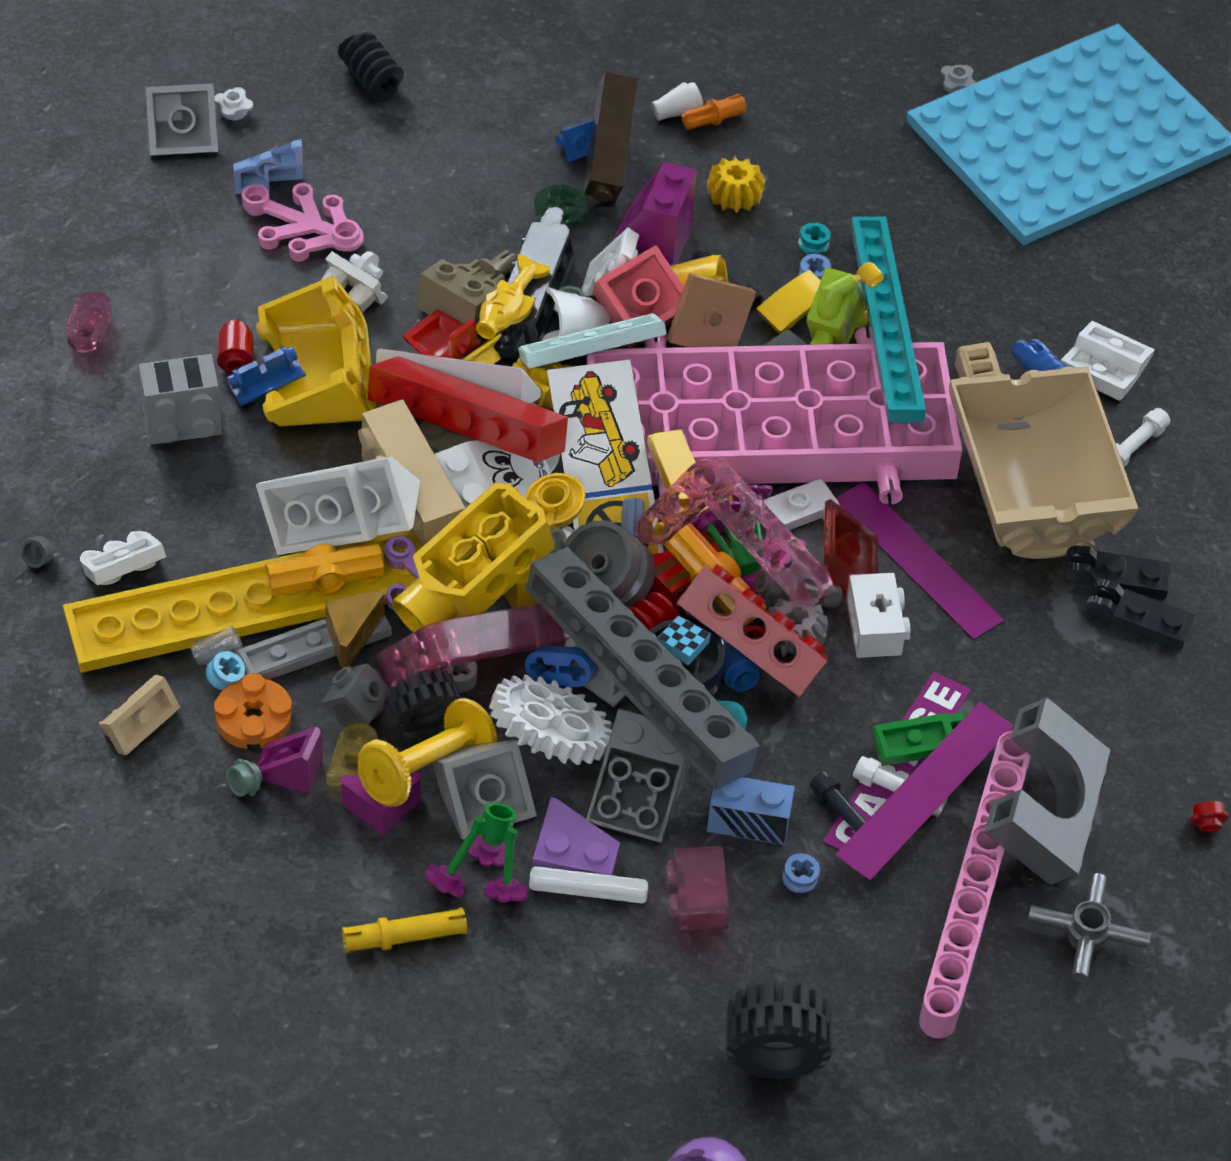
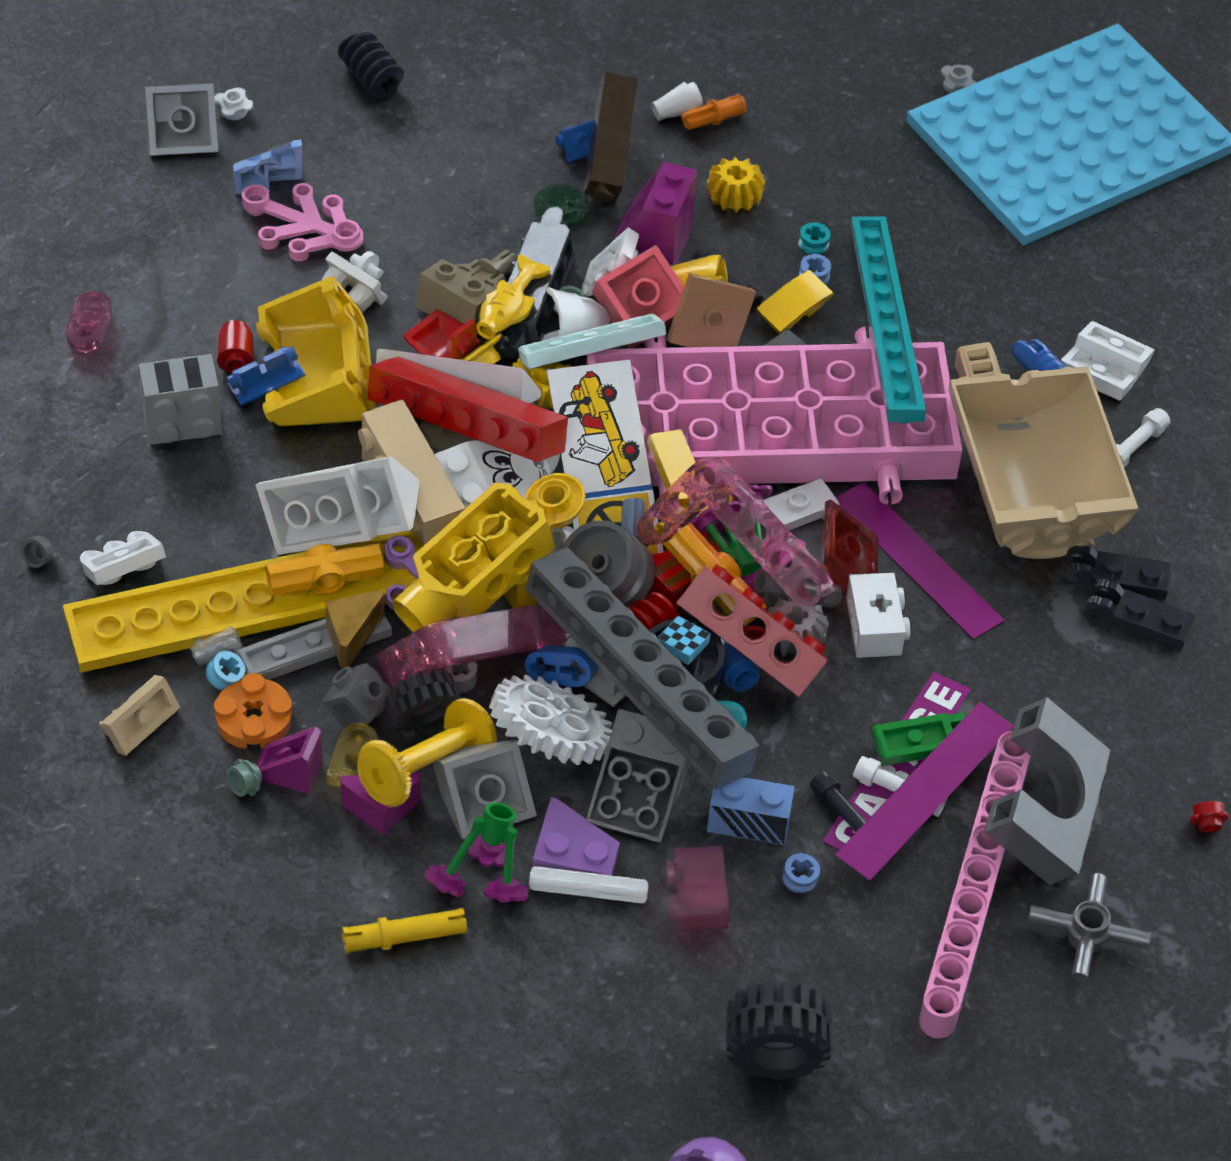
lime torso [807,262,884,345] -> none

